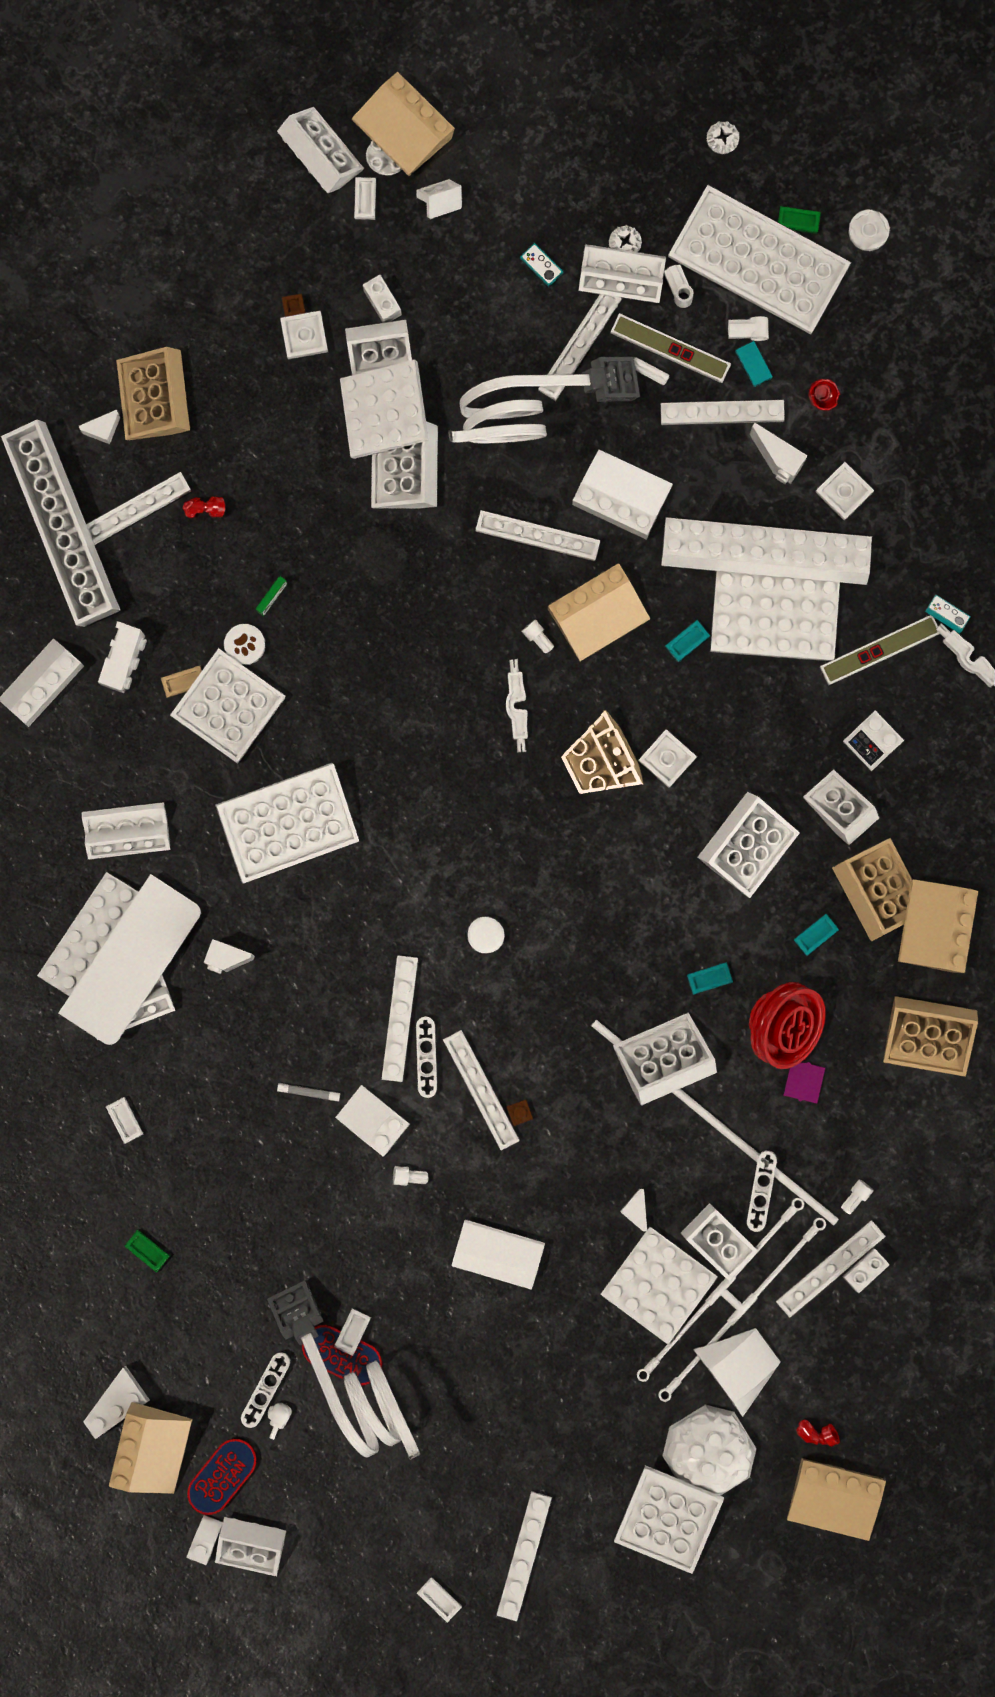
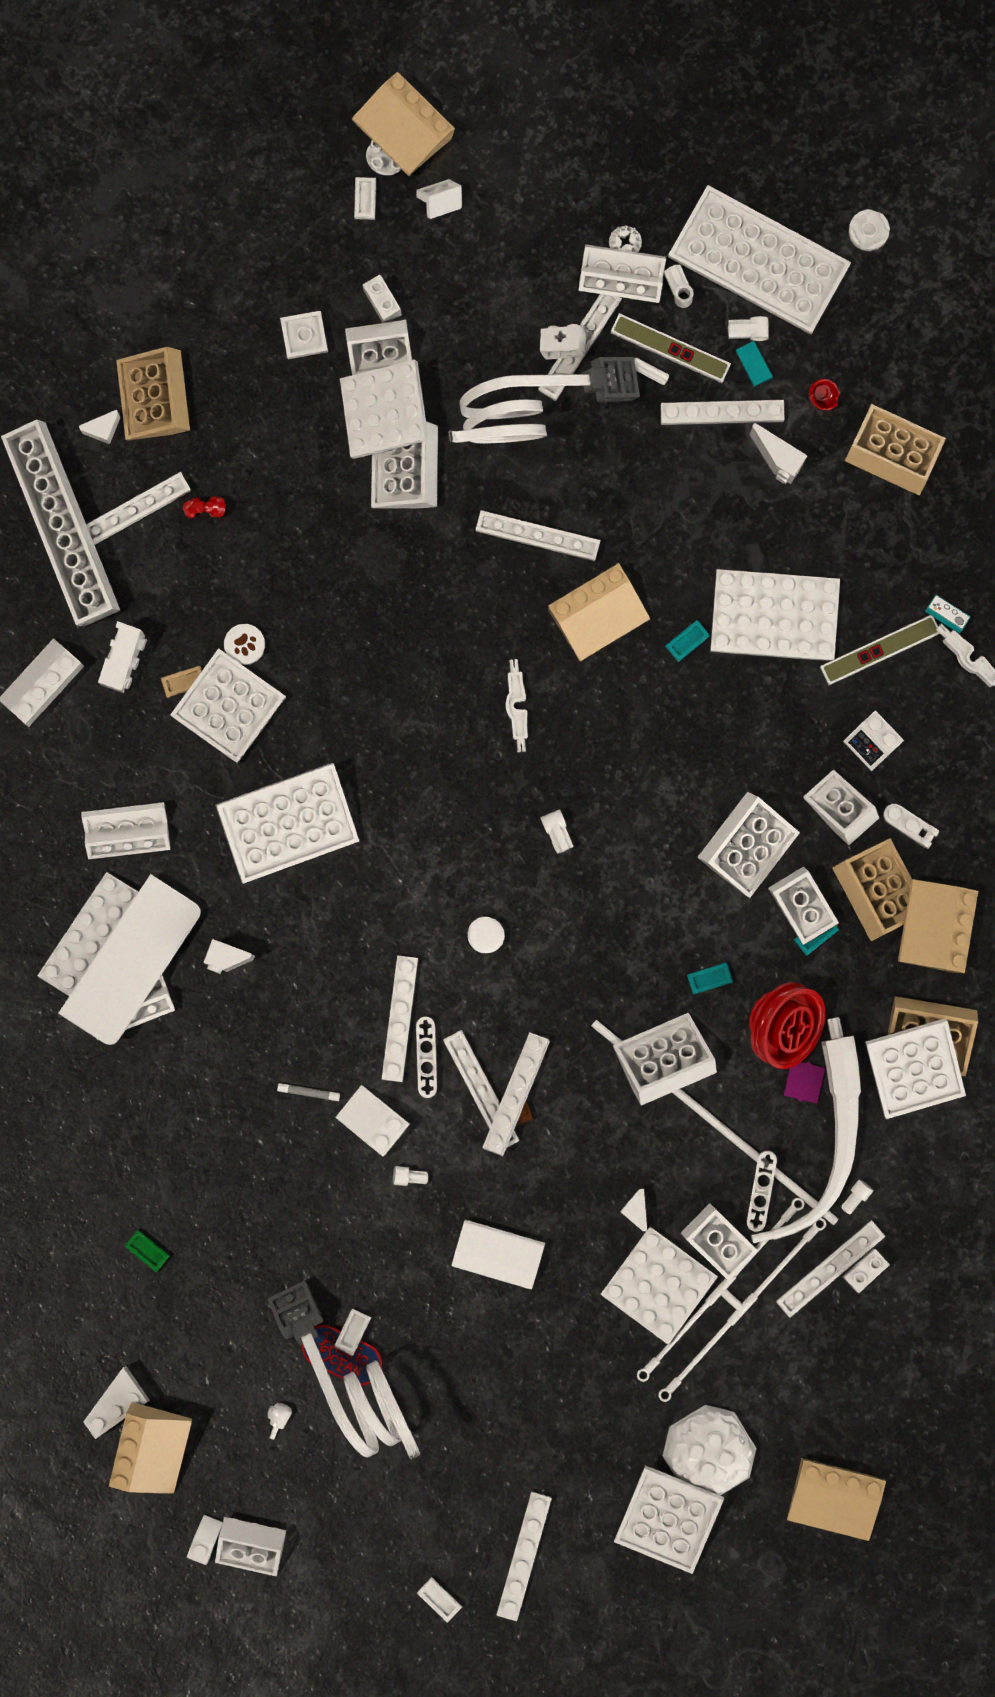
white tile [106,1097,144,1144] -> none
tile [187,1439,256,1515] -> none
white beam [241,1352,290,1428] -> none
green tile [256,576,287,617] -> none
white slope [277,107,364,193] -> none
reddish brown plate [282,293,305,317] -> none
tile [520,243,563,287] -> none
white piece [522,619,554,653] -> none
tan wedge [561,710,643,794] -> none
white slope [572,450,673,540] -> none
white plate [638,730,697,788] -> none
white brick [661,518,872,585] -> none
white wedge [693,1328,780,1417] -> none
white gear [707,121,739,154] -> none
green tile [778,206,821,234] -> none
red arm [796,1420,840,1447] -> none
white plate [815,462,874,521] -> none
none -> white plate [482,1032,550,1156]
none -> white brick [540,324,586,360]
none -> white piece [540,809,573,854]
none -> white piece [751,1017,861,1243]
none -> white slope [768,867,839,945]
none -> tan slope [845,404,946,495]
none -> white plate [865,1018,966,1119]
none -> white plate [883,804,940,849]

